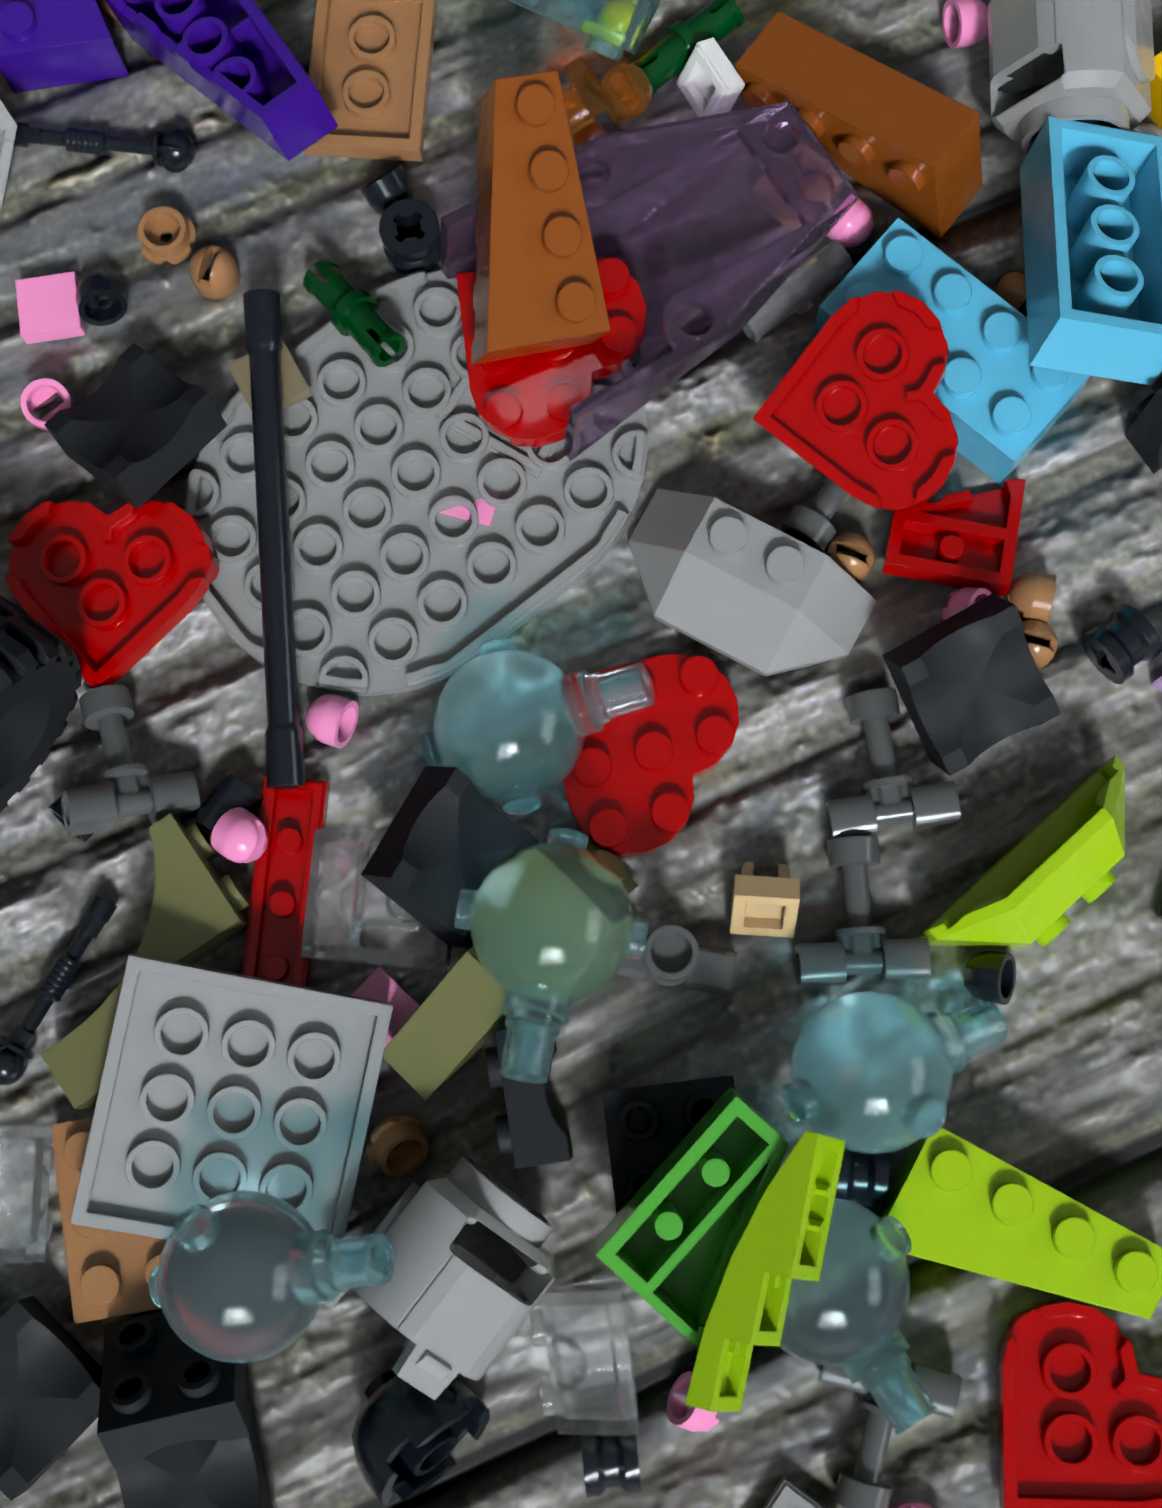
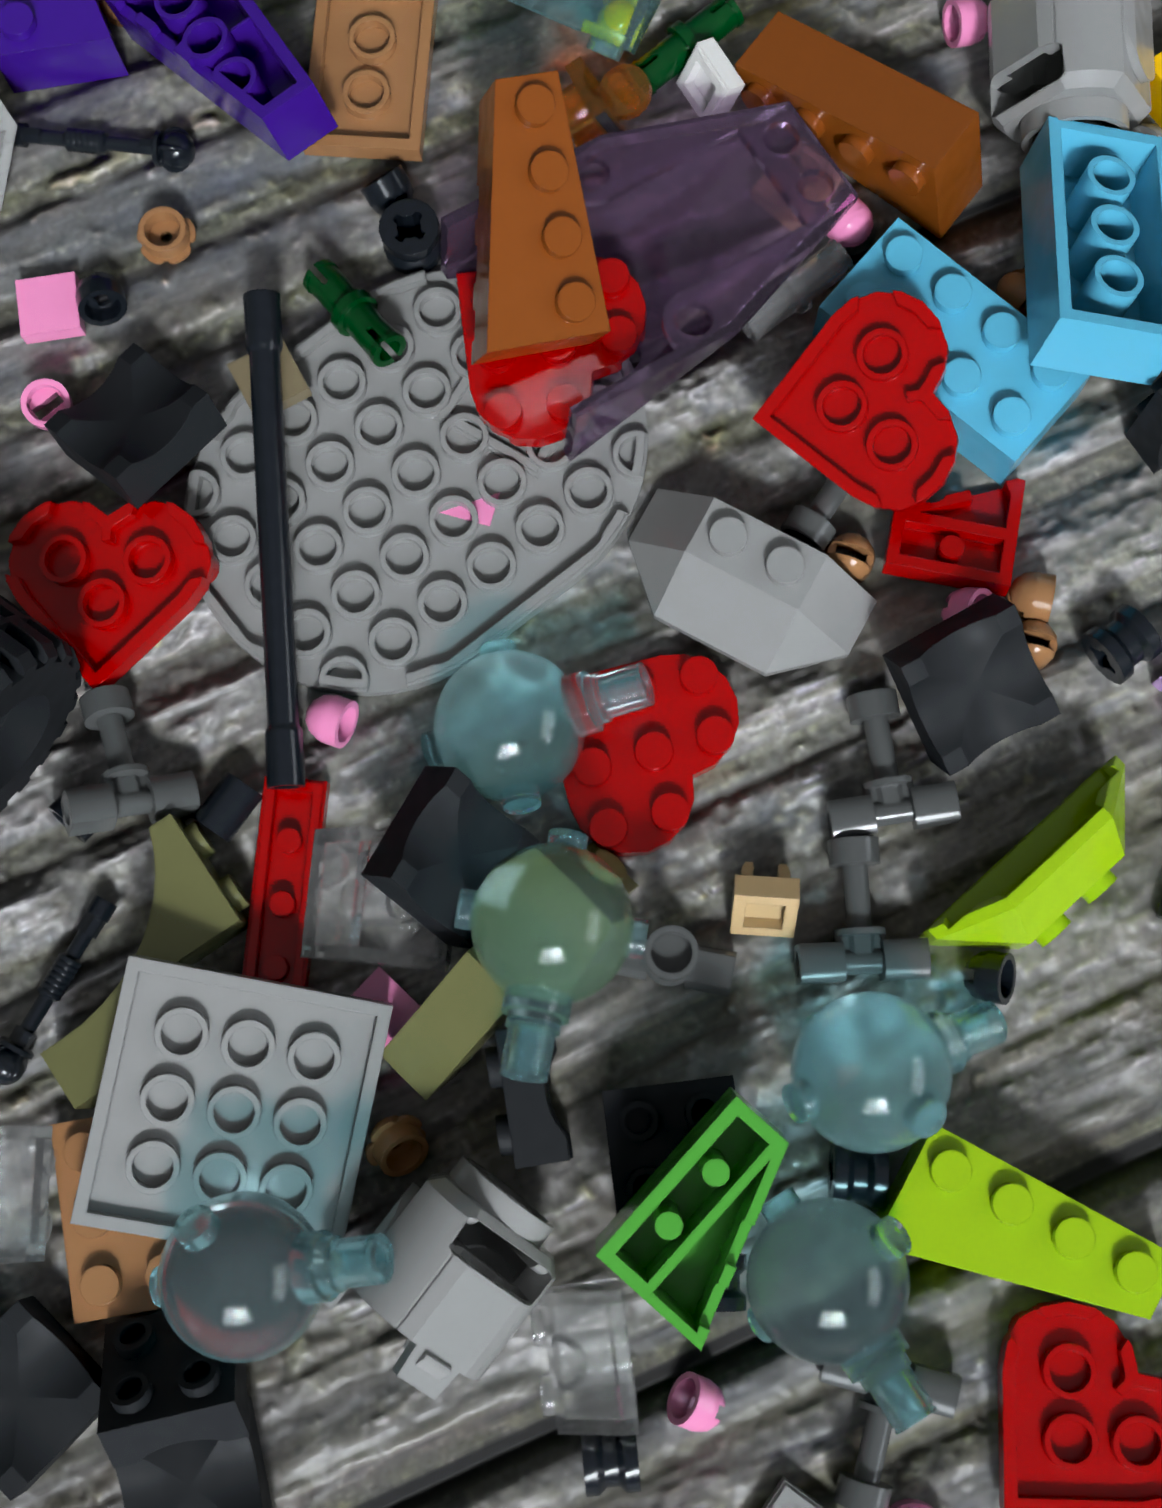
medium nougat hinge [189,245,240,299] -> none
bright pink hinge [211,807,268,863] -> none
black cylinder [352,1369,490,1505] -> none
lime slope [685,1131,846,1412] -> none

